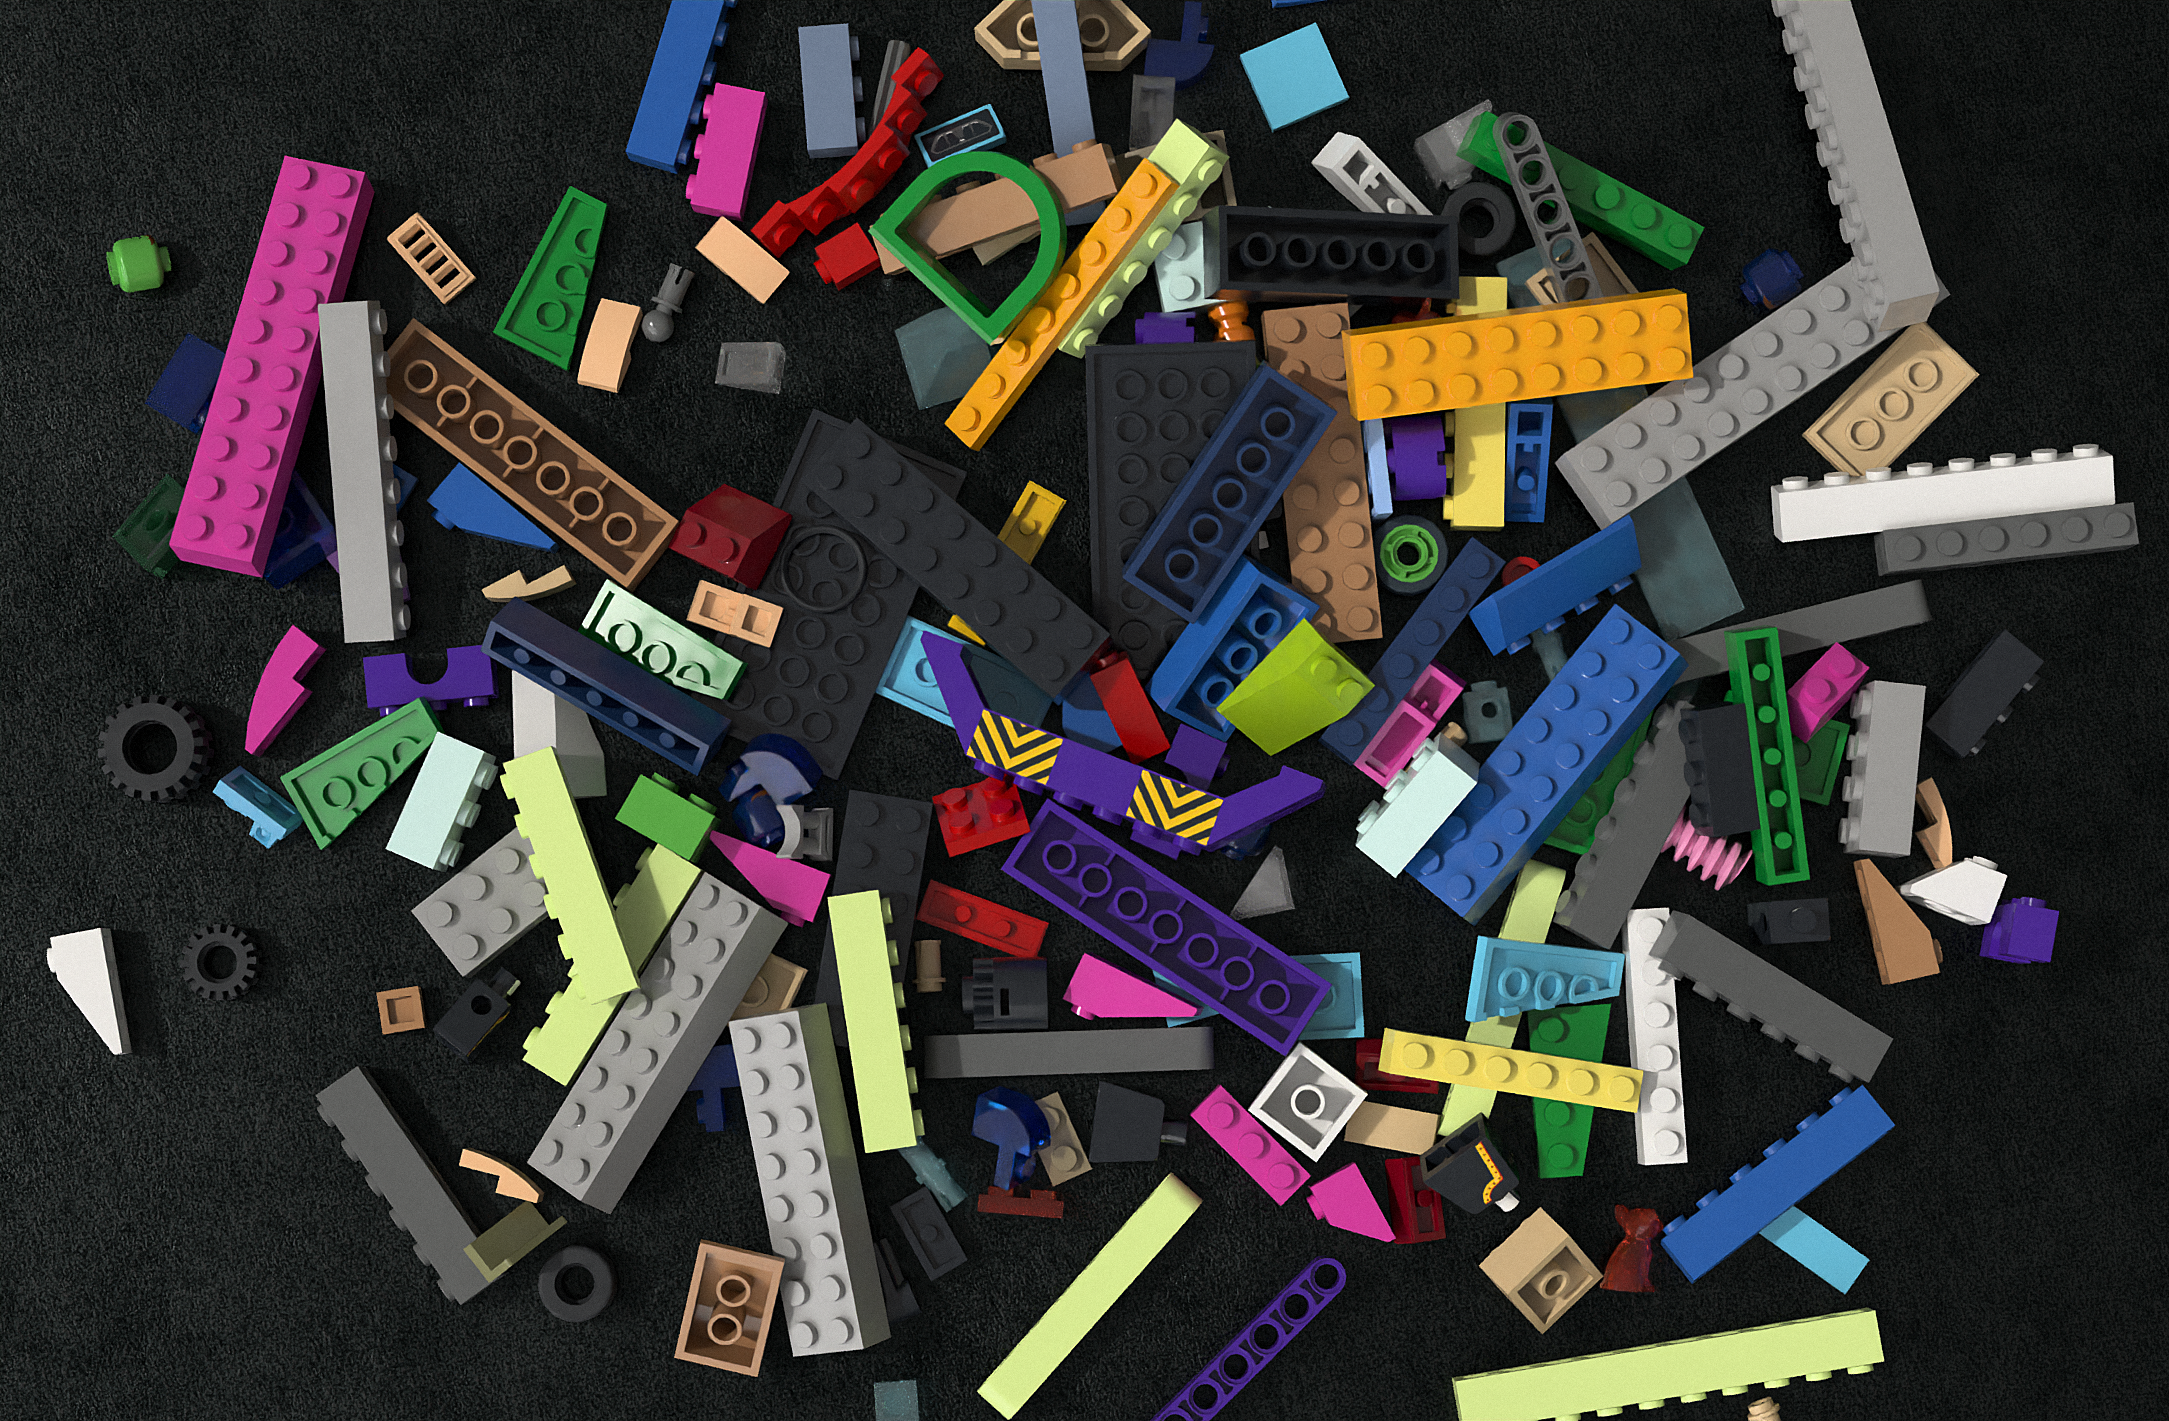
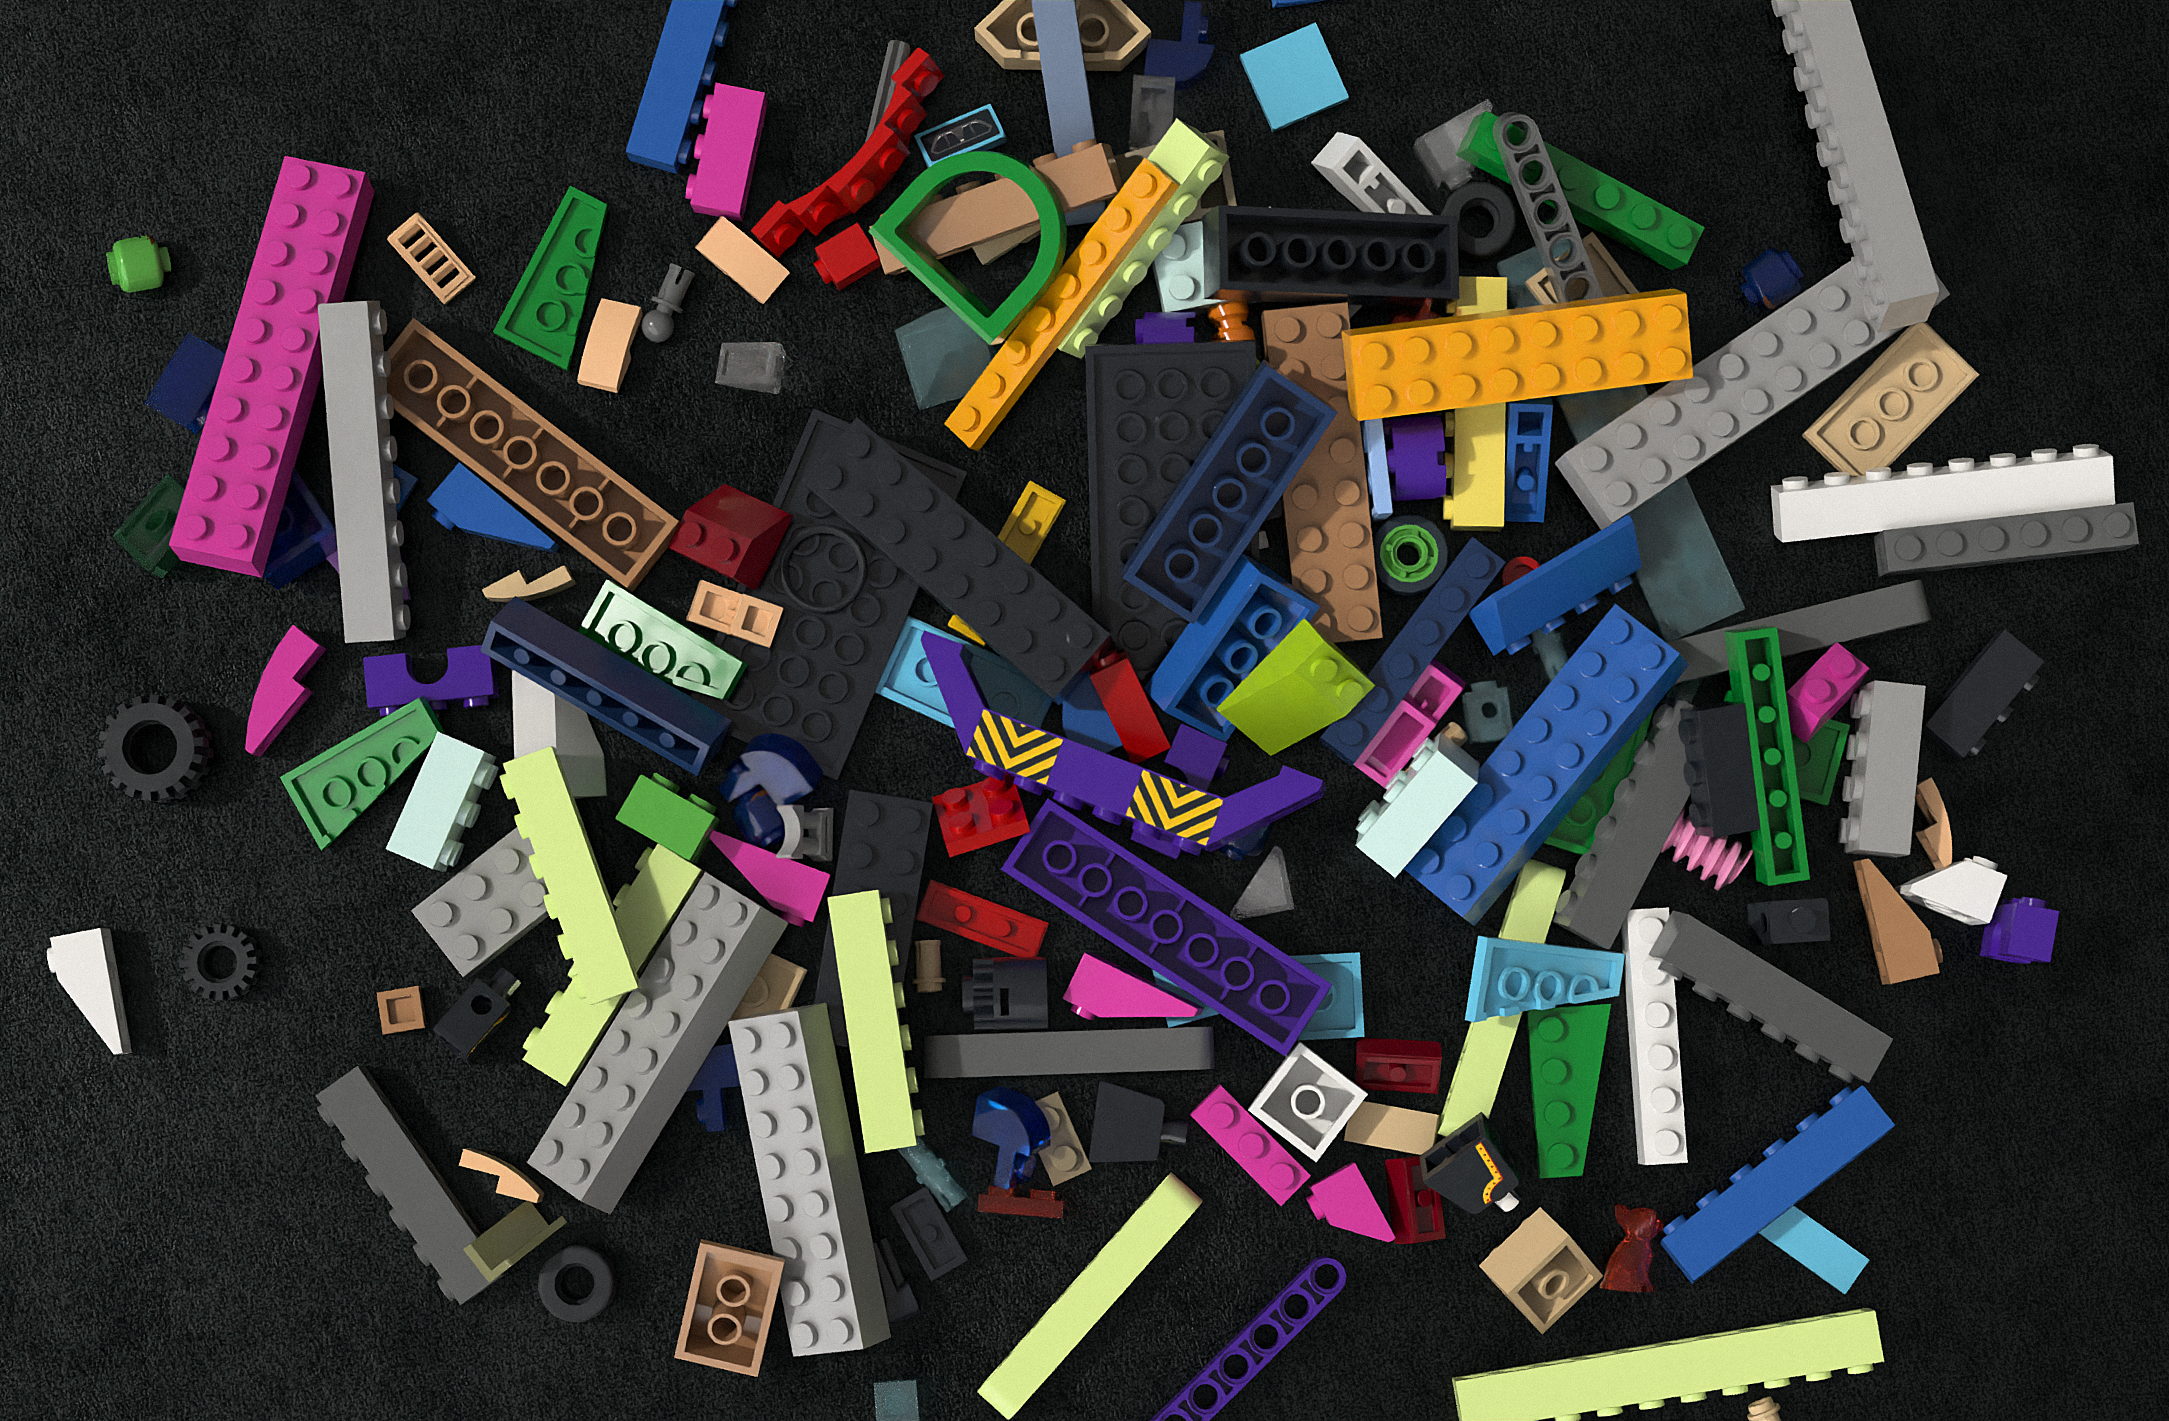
dark azure hinge [213,766,304,849] -> none
sand blue brick [798,23,866,159] -> none
light yellow brick [1378,1028,1643,1113] -> none

